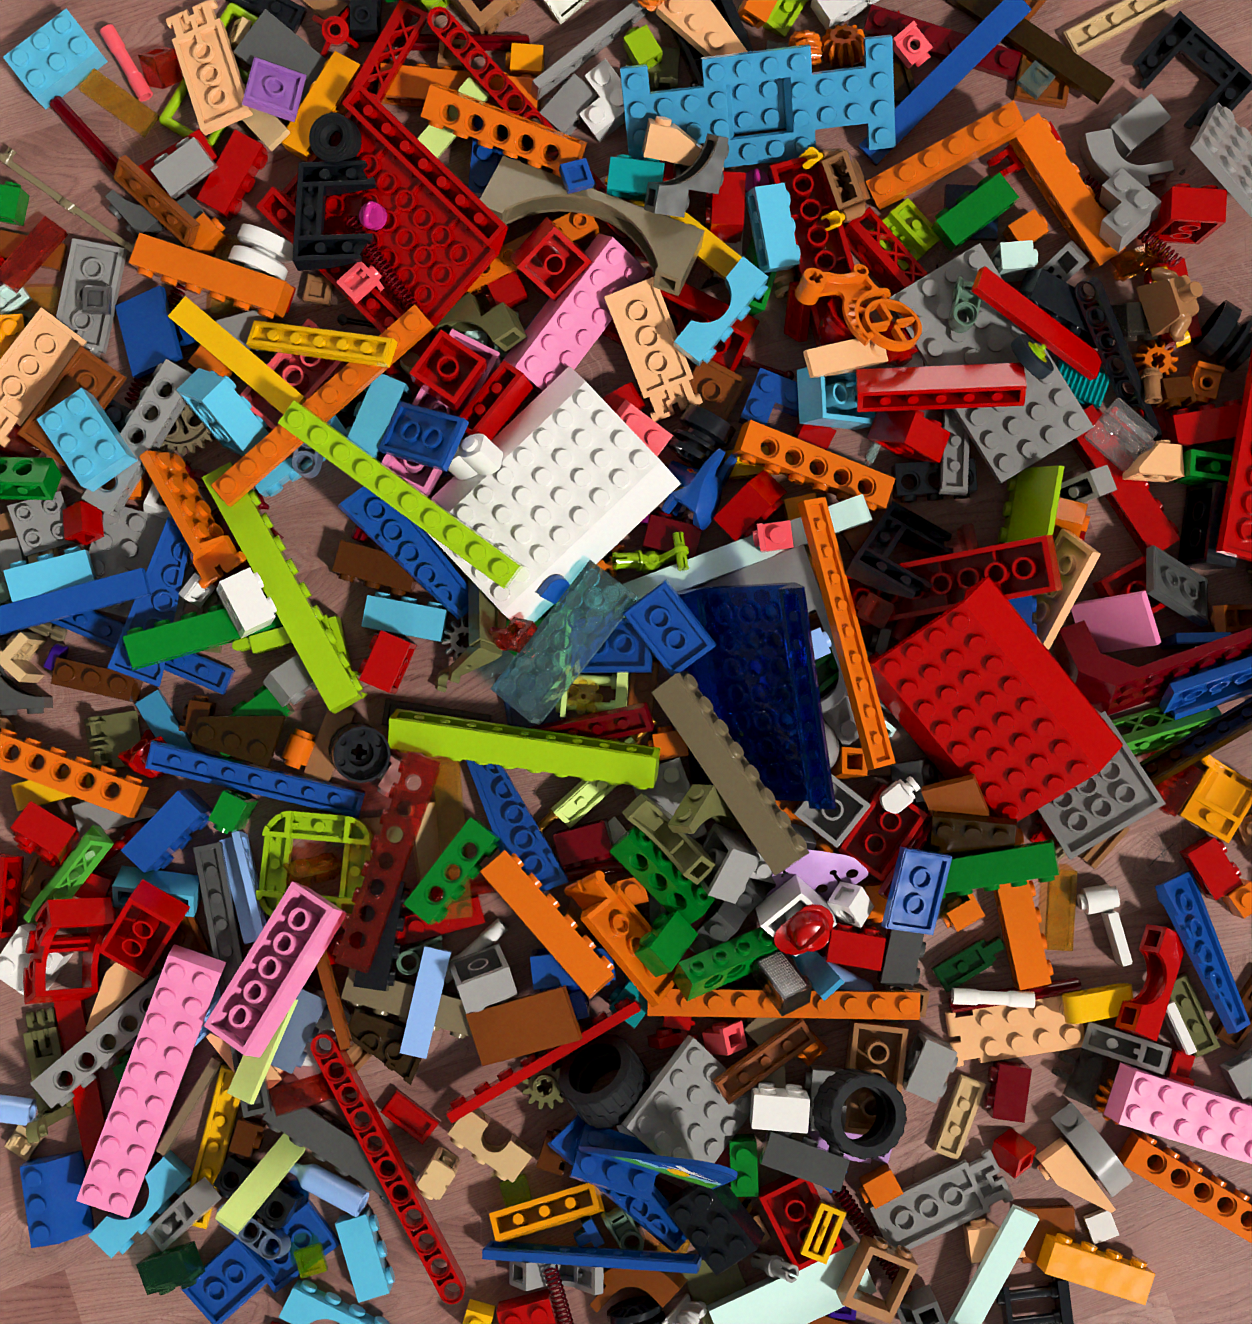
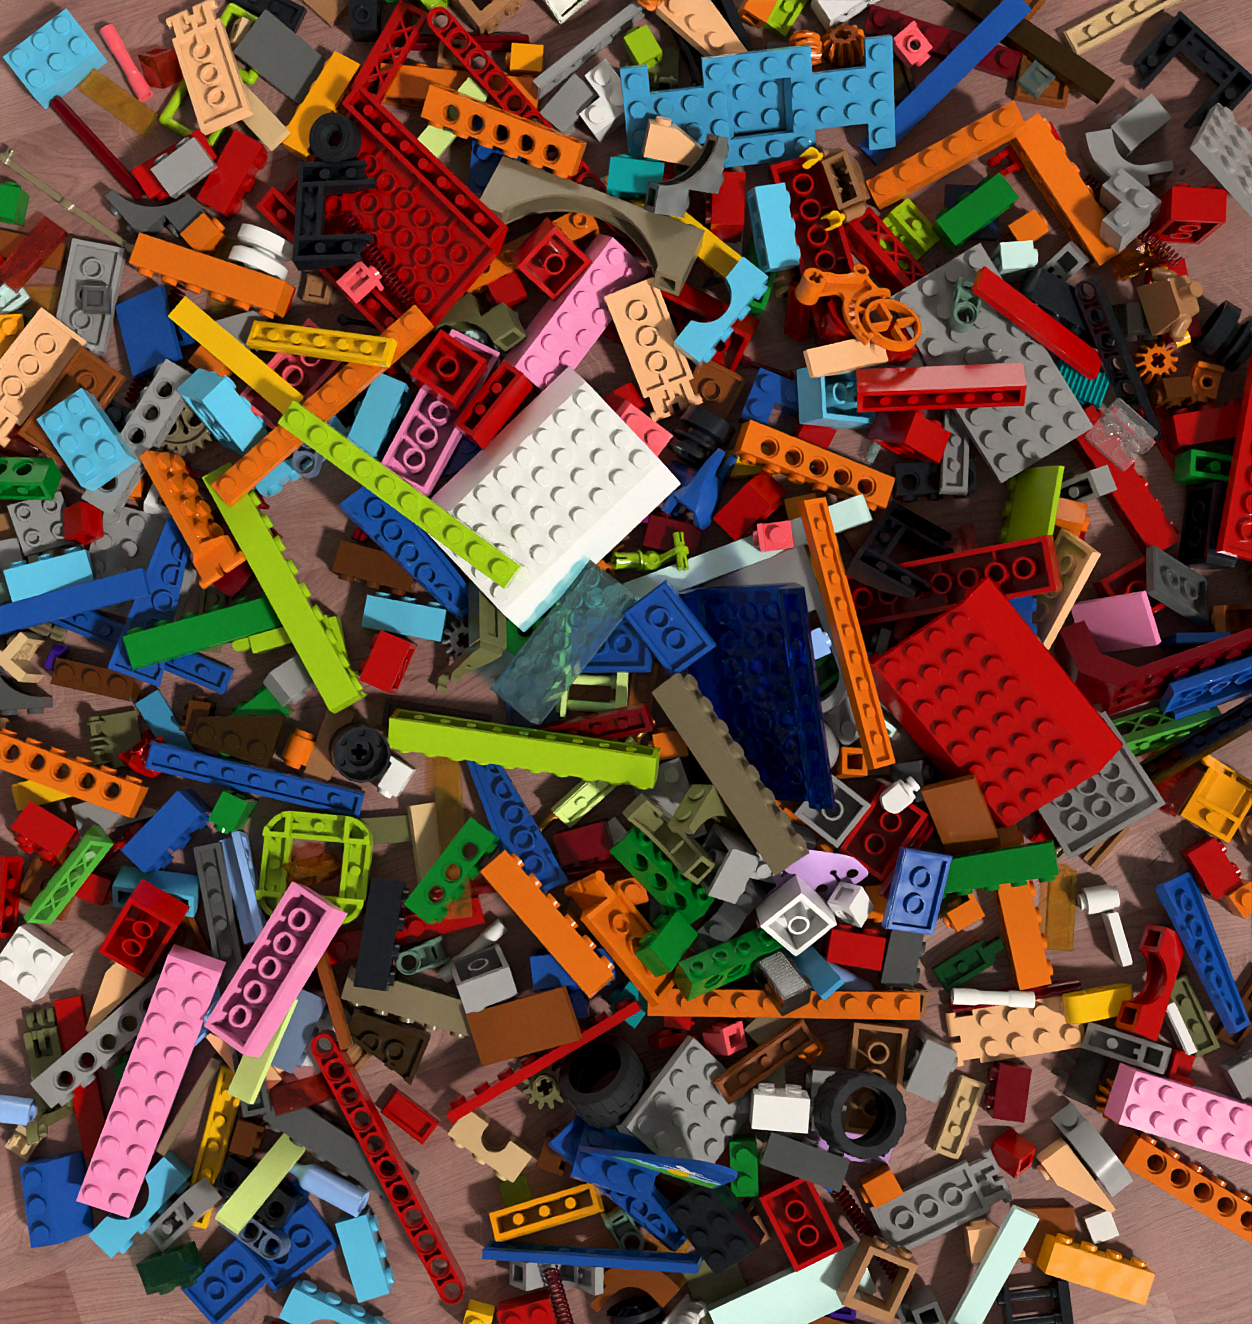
red window [23,897,116,1004] -> none
dark orange tile [113,155,200,247] -> none
white tile [178,573,216,608] -> none
white brick [216,568,277,639] -> none
medium lavender tile [242,57,307,122] -> none
clear neon green tile [294,1242,328,1279] -> none
red brick [311,7,360,58] -> none
clear red brick [332,752,442,973] -> none
dark pink tile [359,201,387,230] -> none
blue tile [378,401,469,472] -> none
light blue tile [400,945,452,1059] -> none
tan brick [417,1147,461,1200] -> none
white brick [448,434,504,480] -> none
clear red bracket [489,617,538,653] -> none
blue tile [537,575,570,607] -> none
blue tile [559,158,595,194] -> none
clear yellow plant [567,679,603,714] -> none
blue tile [573,1215,605,1248] -> none
dark pink tile [745,168,769,193] -> none
light grey pin [751,1251,799,1283] -> none
red piece [774,904,834,955] -> none
yellow tile [800,1200,846,1264] -> none
clear red bracket [855,592,895,629] -> none
dark brown wing [930,811,1017,858] -> none
black wheel [1011,334,1054,379] -> none
light nougat slope [1122,440,1184,483] -> none
medium nougat pin [1140,367,1163,404] -> none

